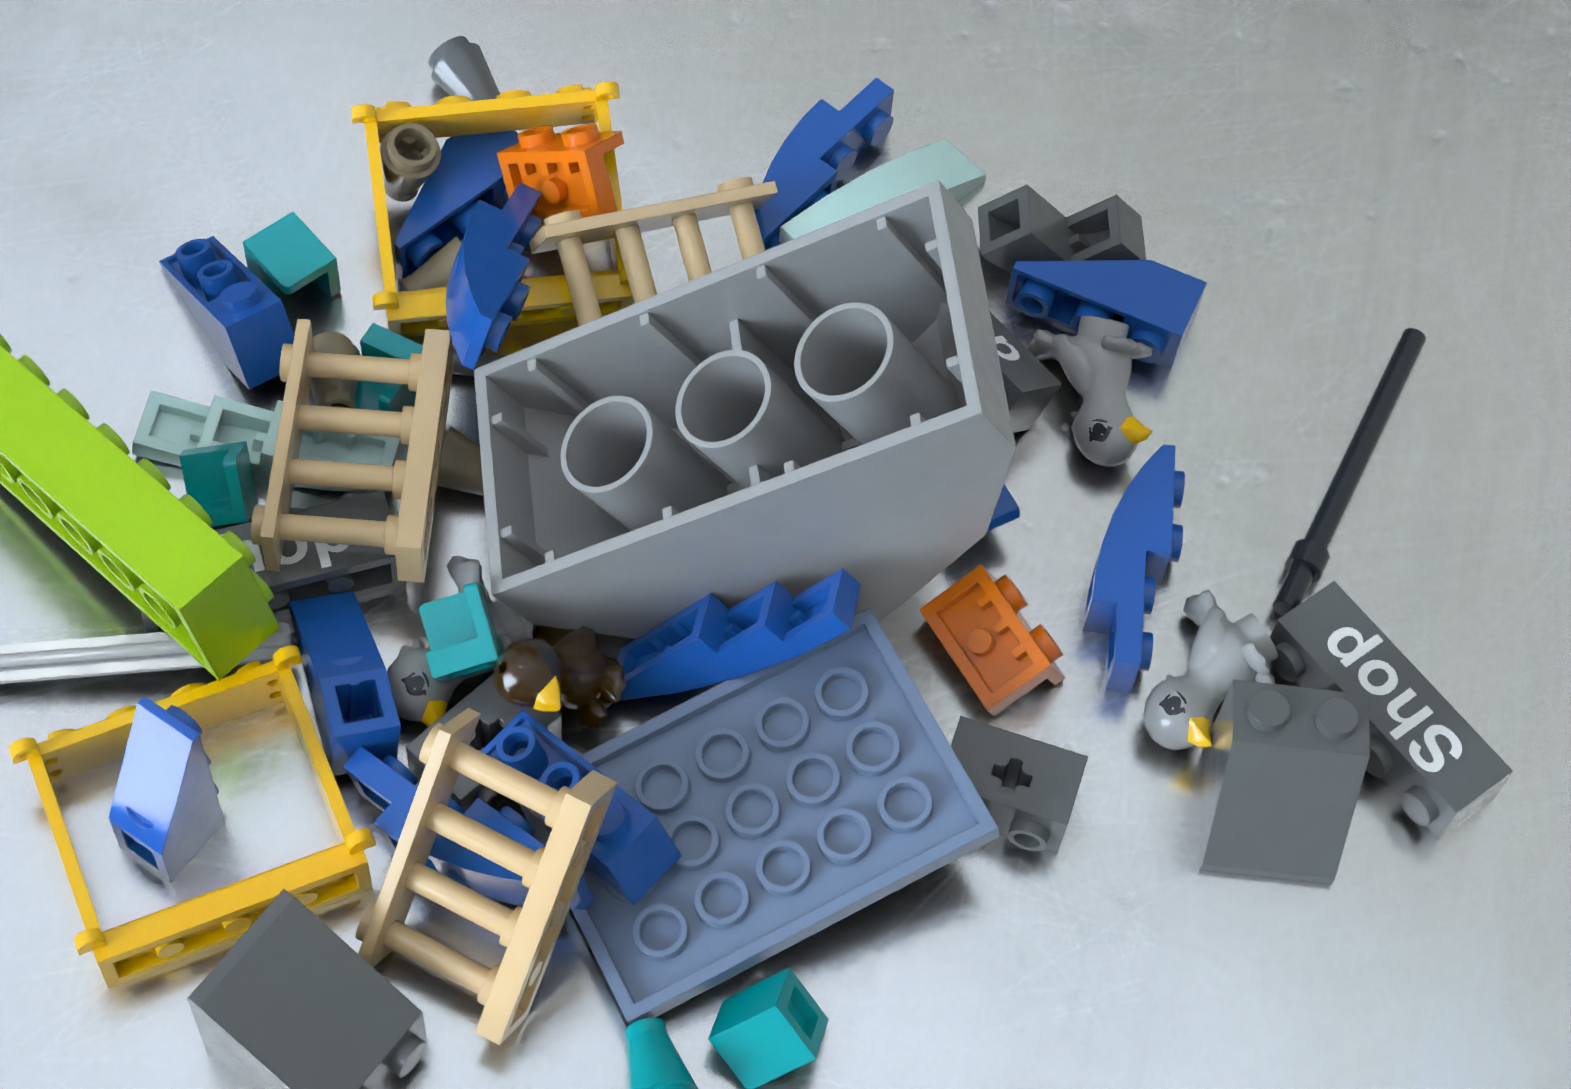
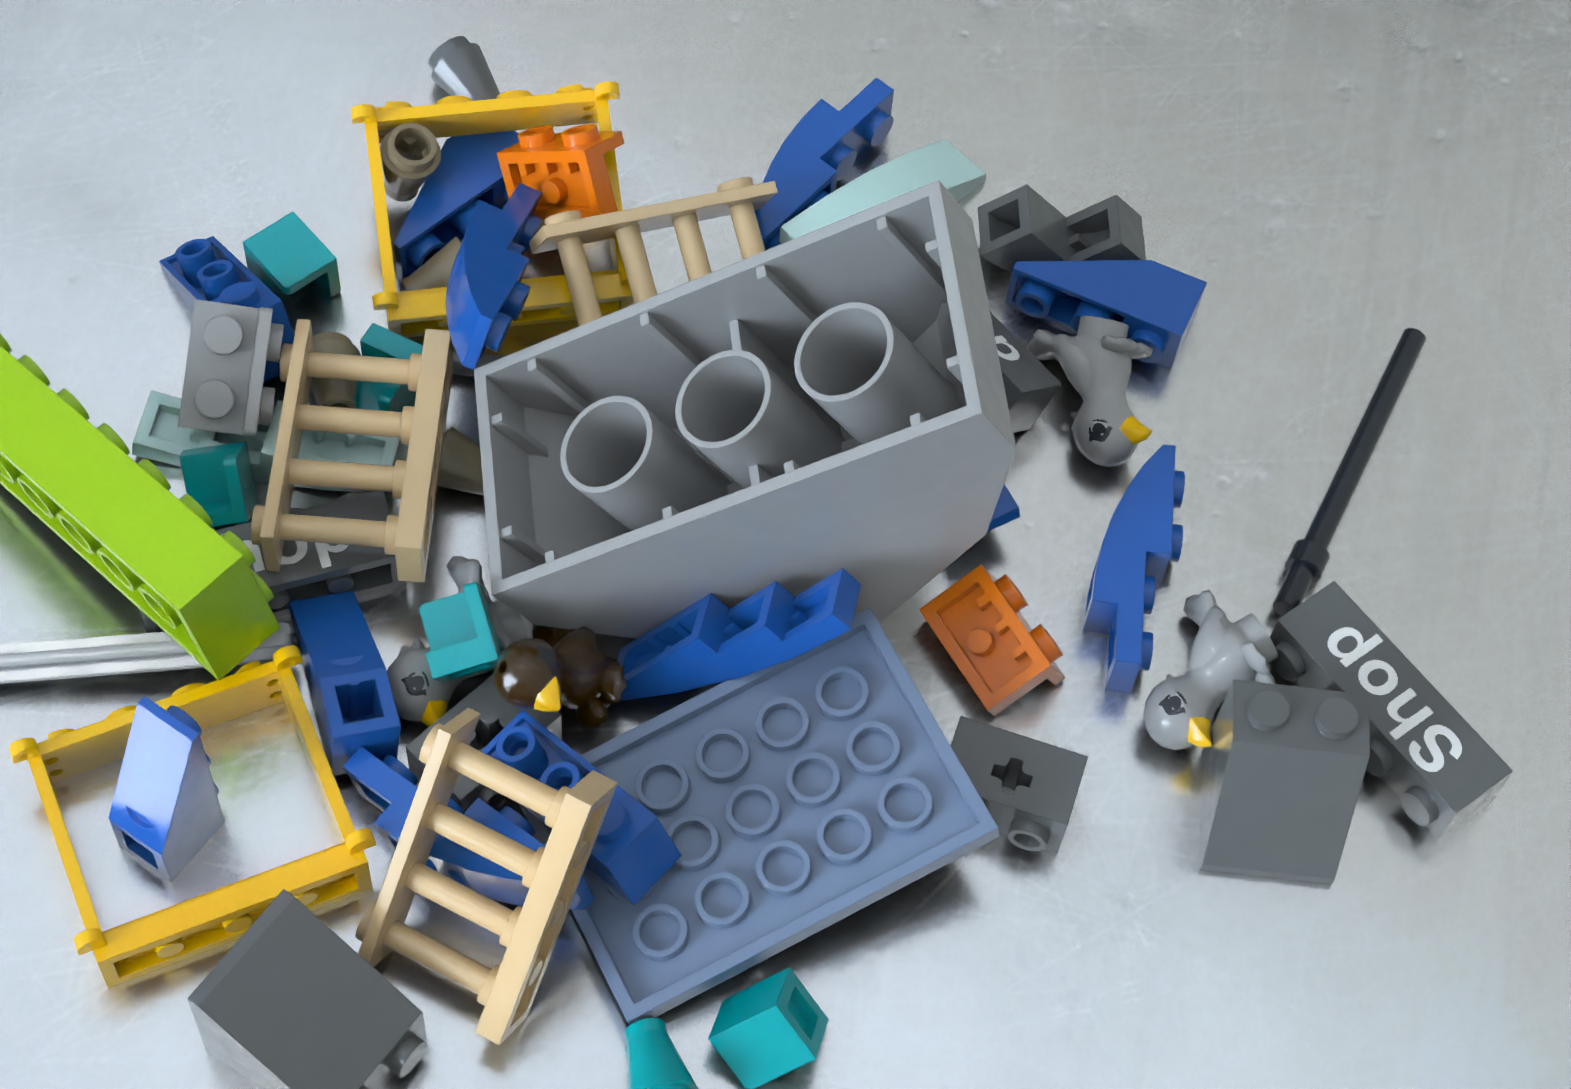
none -> light grey bracket [178,299,284,437]

